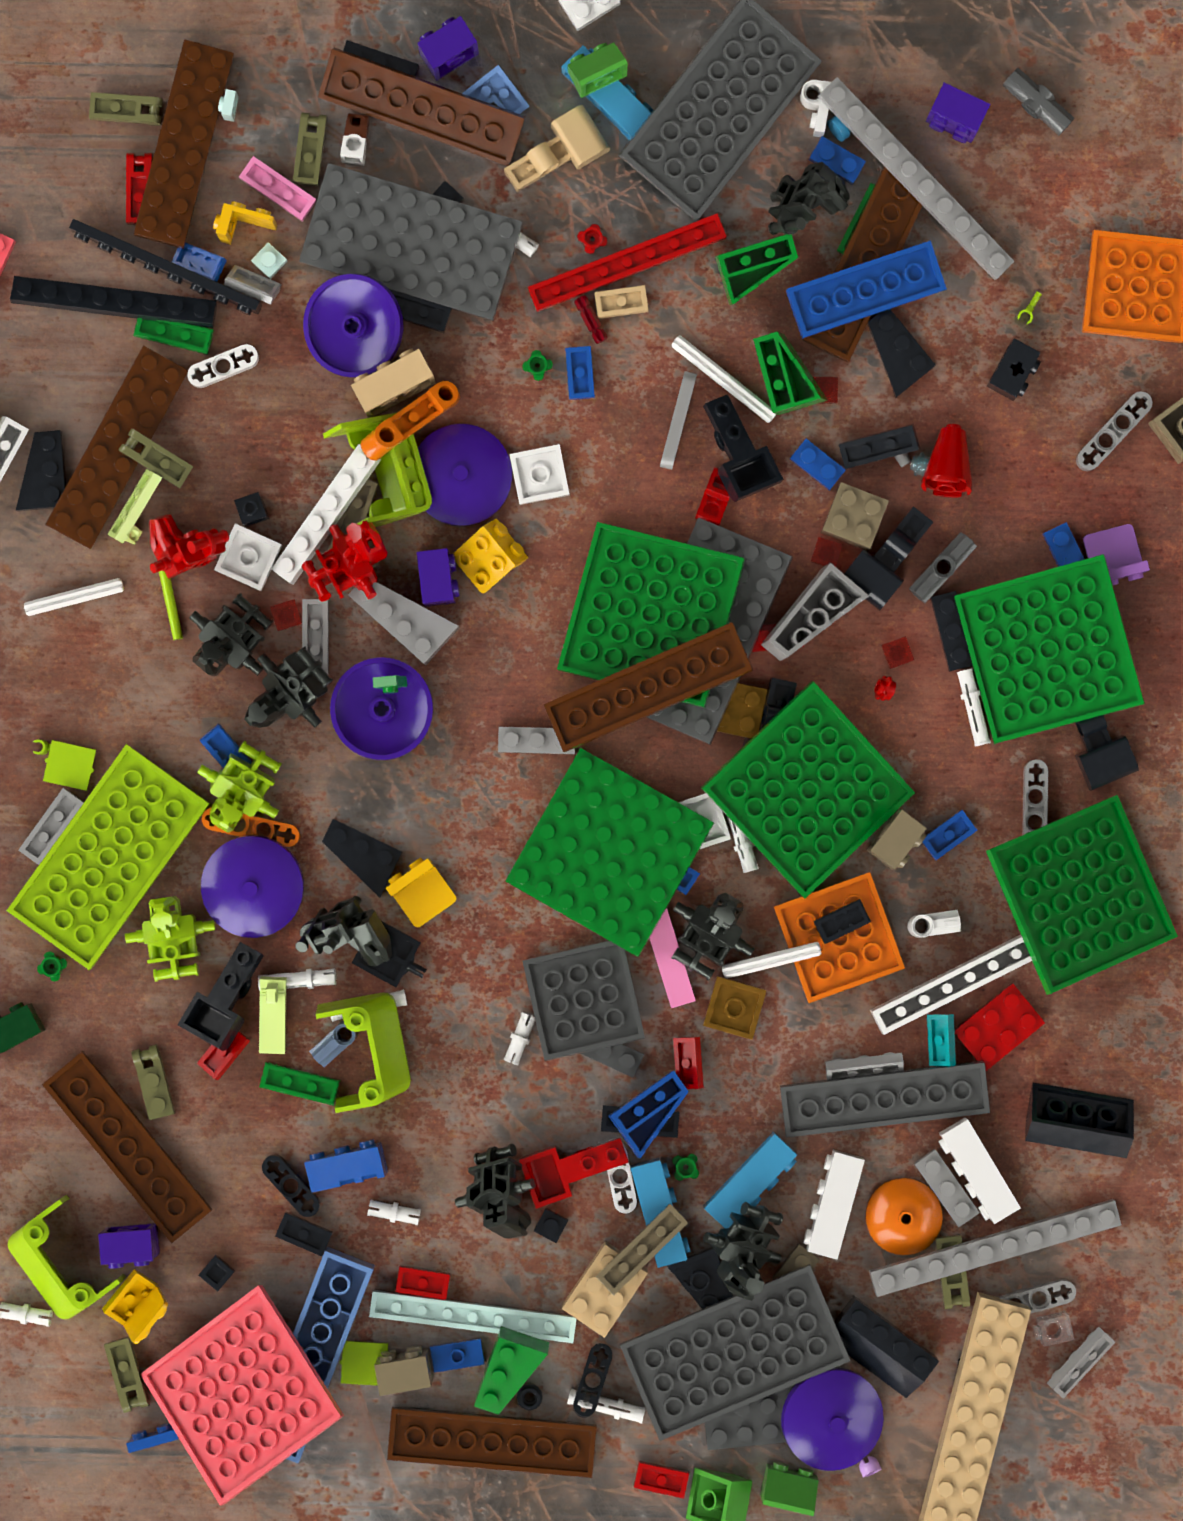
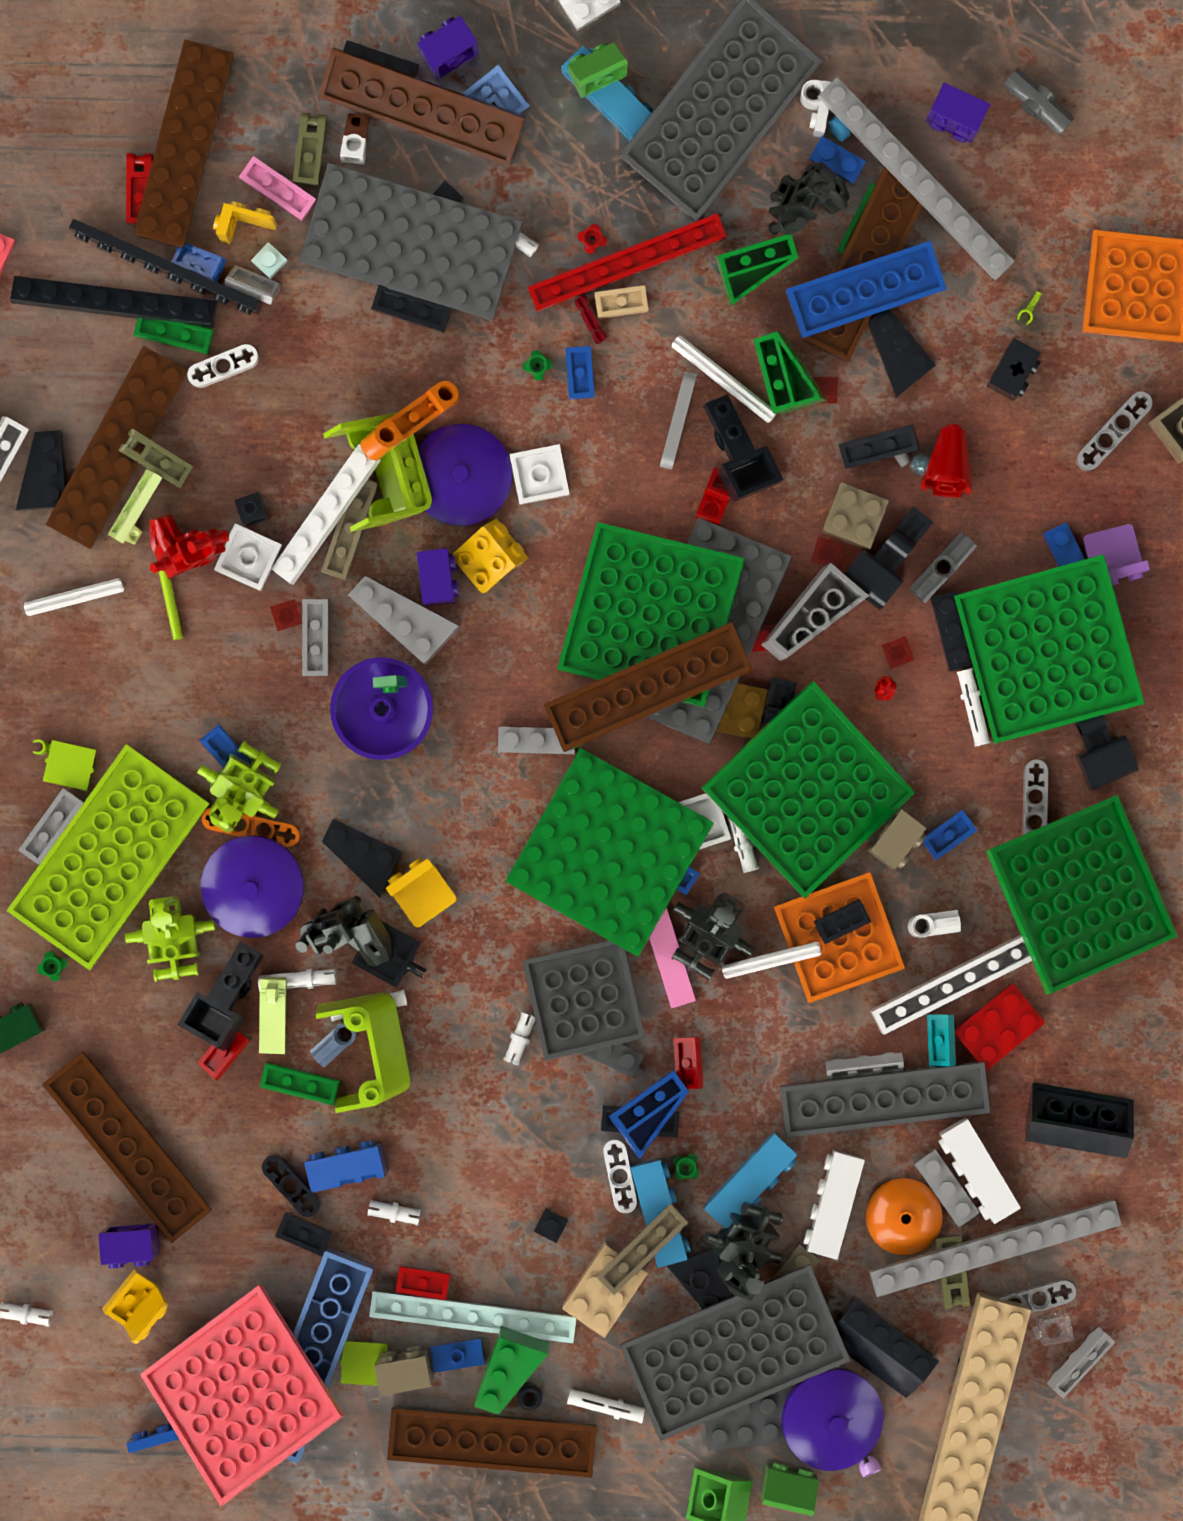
lime windscreen [8,1195,127,1319] -> none
olive plate [89,92,163,126] -> none
olive plate [104,1337,150,1413] -> none
olive plate [131,1044,175,1120] -> none
pearl dark grey piece [189,593,274,676] -> none
black plate [198,1255,235,1292] -> none
light aqua plate [218,89,239,122] -> none
pearl dark grey piece [244,646,333,728] -> none
red piece [301,521,388,602] -> none
dark purple dish [303,274,403,377] -> none
tan brick [351,348,436,418] -> none
pearl dark grey piece [455,1144,536,1239] -> none
tan plate [504,105,610,192] -> none
red plate [519,1138,629,1209] -> none
black beam [573,1343,612,1418] -> none
red plate [634,1461,689,1499] -> none
pearl gold plate [703,976,766,1040] -> none
blue plate [790,439,846,491] -> none

